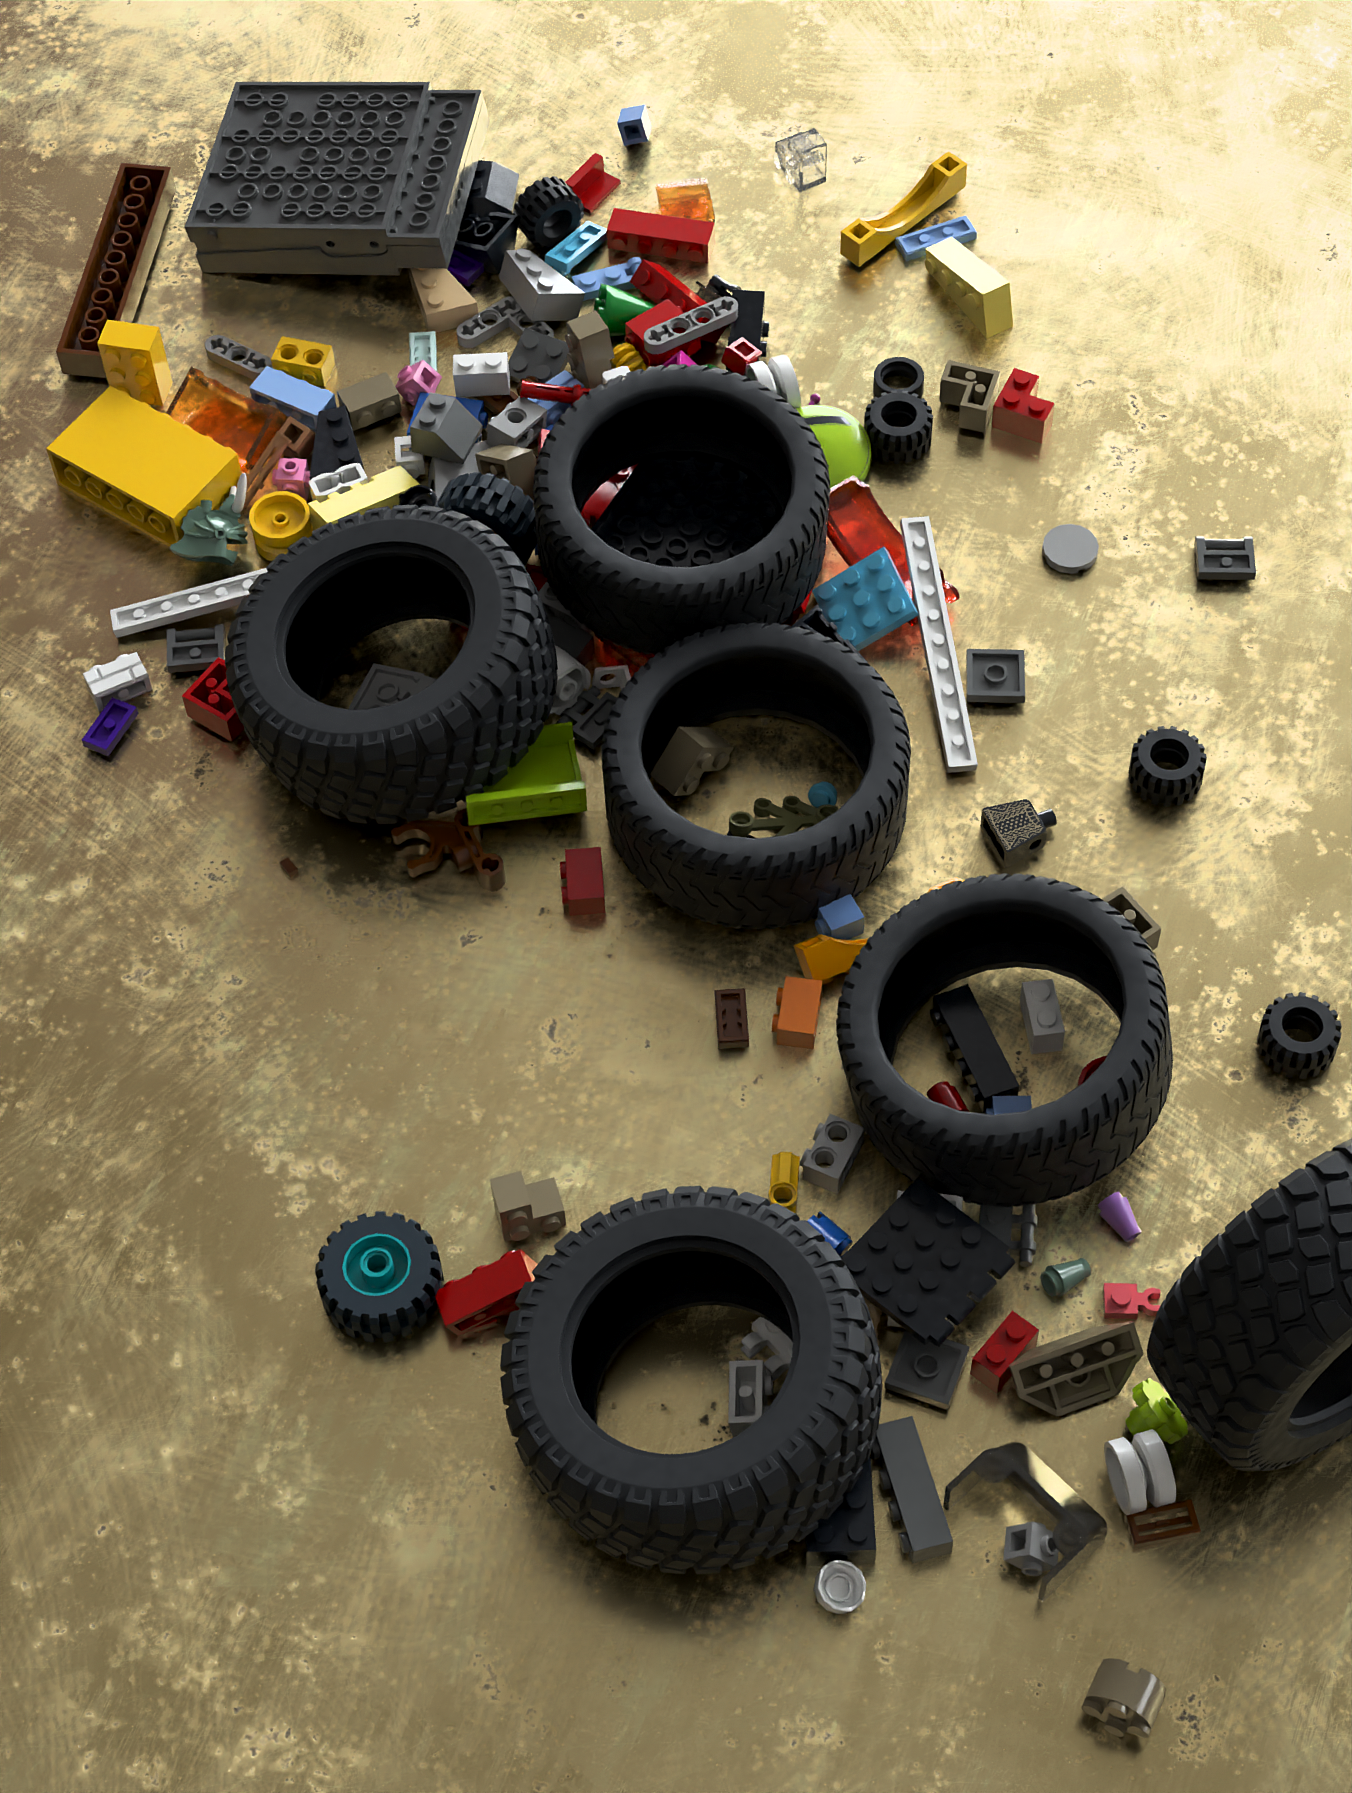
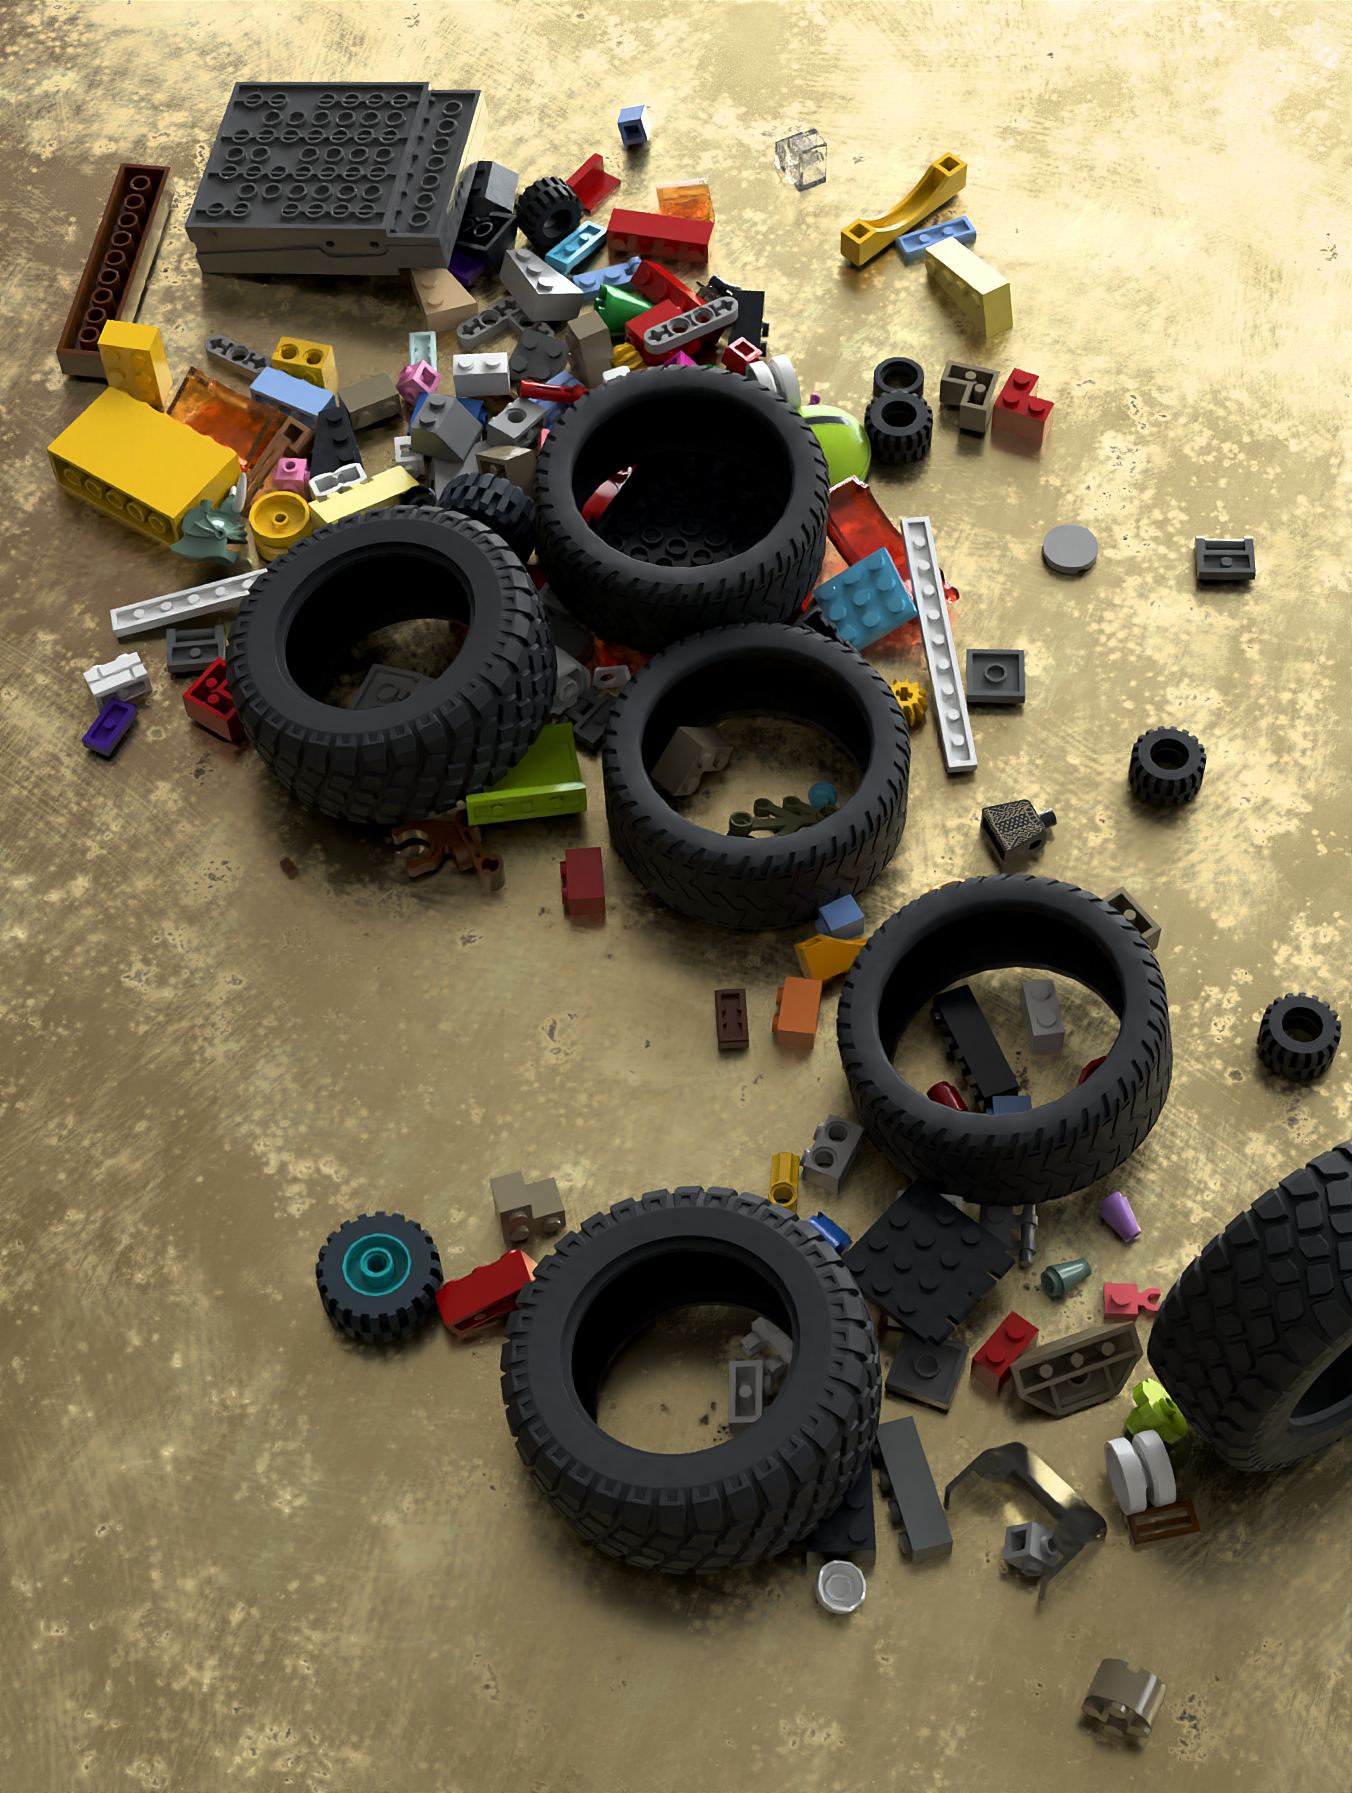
none -> yellow gear [887,678,928,727]

